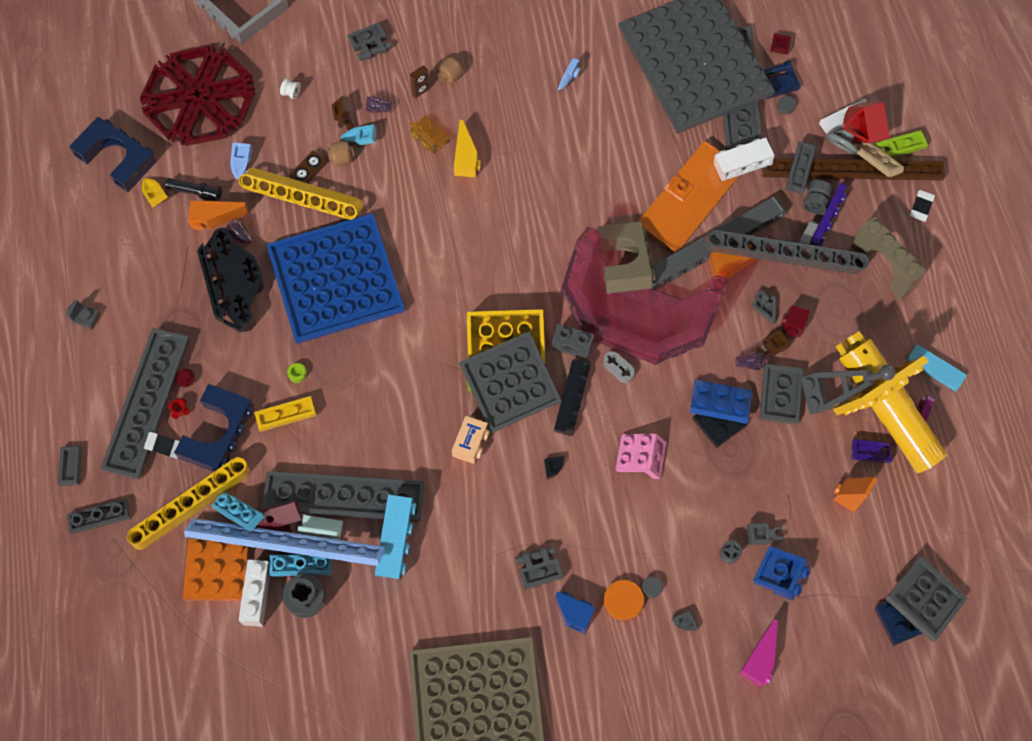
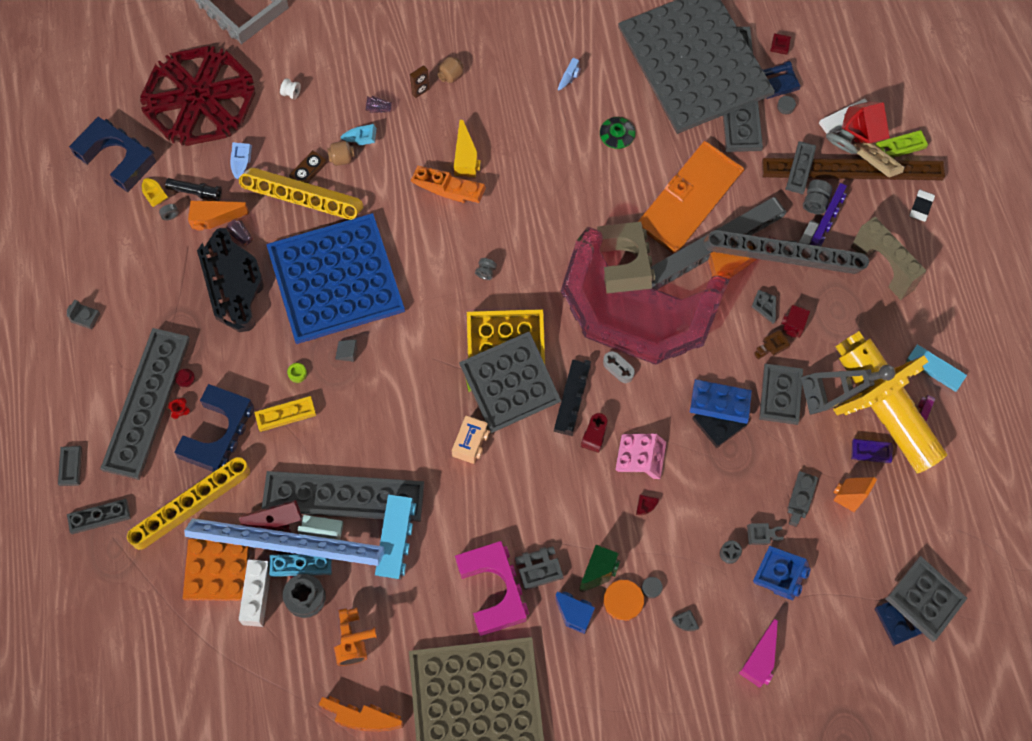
sticker [144,432,179,459] -> none
medium azure tile [211,491,264,532] -> none
reddish brown plate [332,96,354,130] -> none
dark grey plate [347,22,392,61] -> none
clear yellow bracket [409,116,450,154] -> none
black tile [544,456,564,479] -> none
dark grey brick [552,324,594,360] -> none
white brick [714,137,774,181] -> none
clear purple cone [735,351,766,370] -> none
none -> dark grey tile [159,204,179,220]
none -> orange slope [319,696,404,732]
none -> orange piece [334,607,377,666]
none -> dark grey slope [335,339,358,362]
none -> orange slope [411,165,486,203]
none -> dark pink arch [455,541,529,637]
none -> dark grey wheel [475,258,497,280]
none -> dark red piece [580,413,607,453]
none -> dark green slope [580,545,620,592]
none -> dish [600,117,635,149]
none -> dark red tile [636,495,659,515]
none -> dark grey hinge [787,471,818,527]

